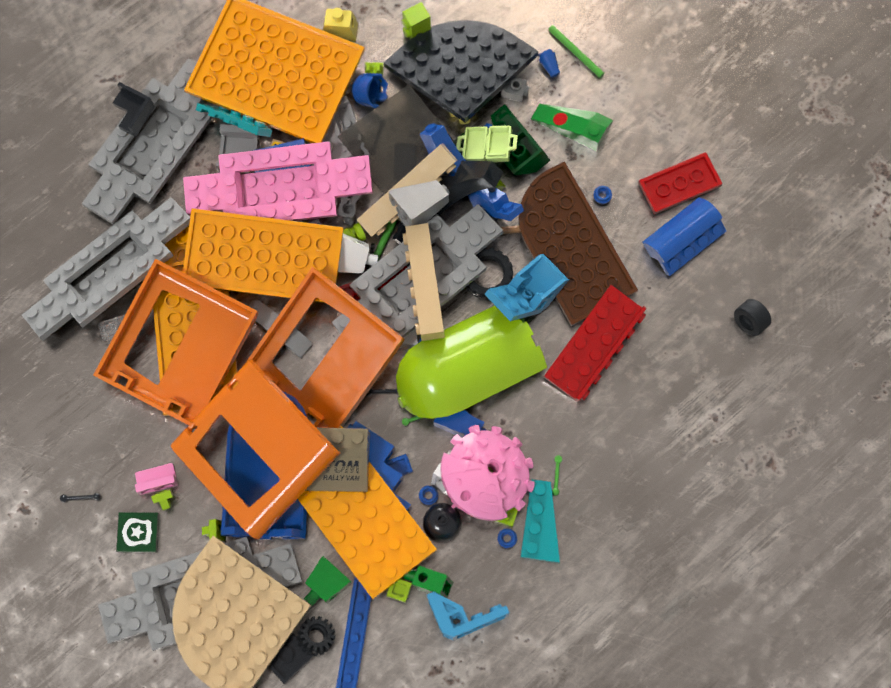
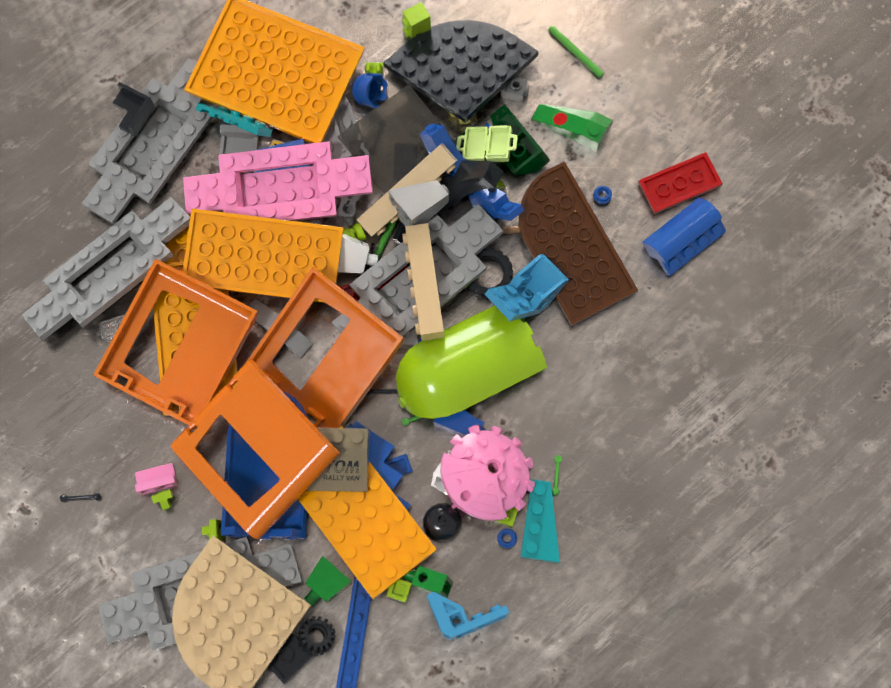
dark green tile [116,512,159,553] -> none
light yellow torso [323,8,358,41] -> none
blue plate [419,485,439,505] -> none
blue cone [539,49,560,78] -> none
red bracket [543,285,647,402] -> none
black tyre [734,299,771,336] -> none

